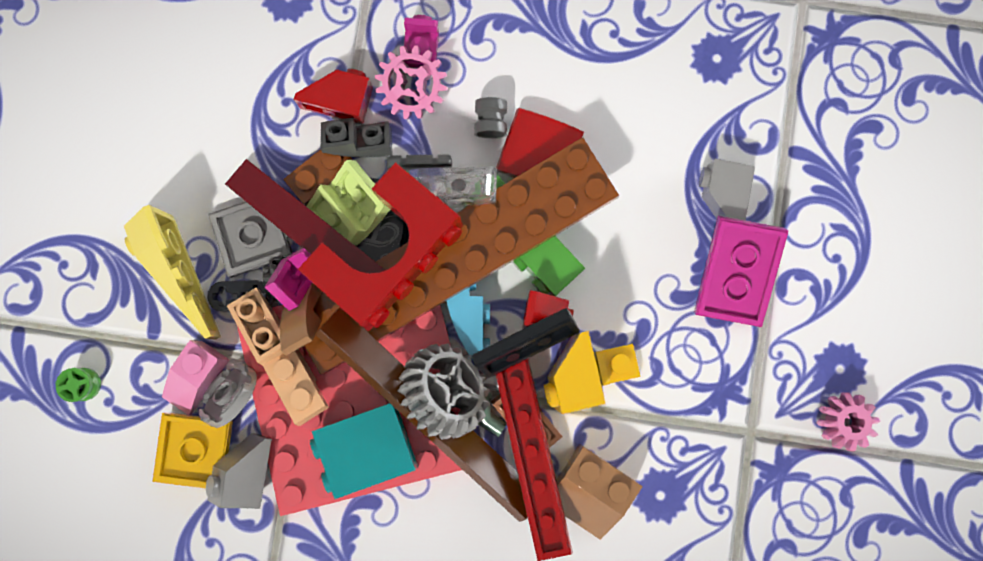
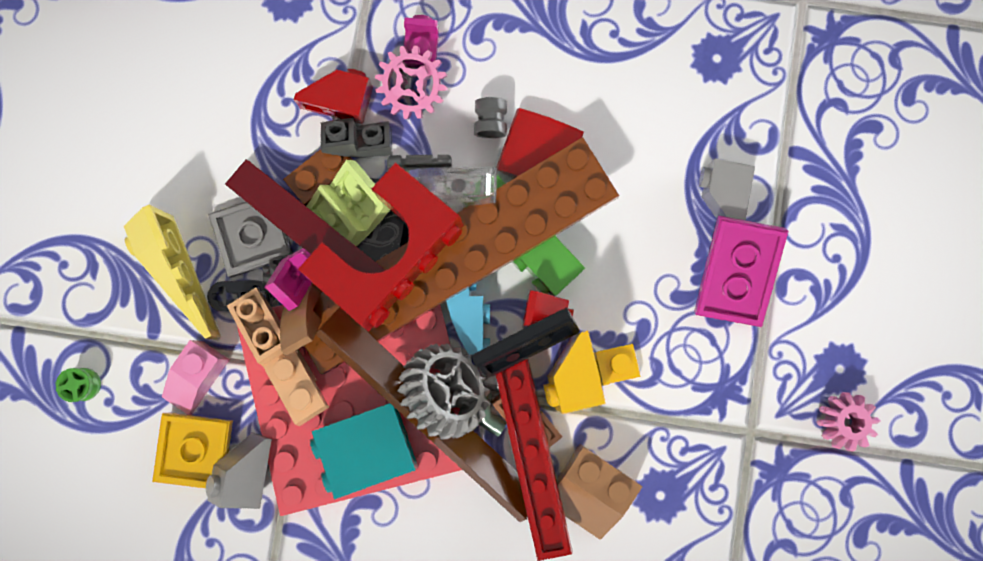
light grey tile [199,362,257,428] -> none

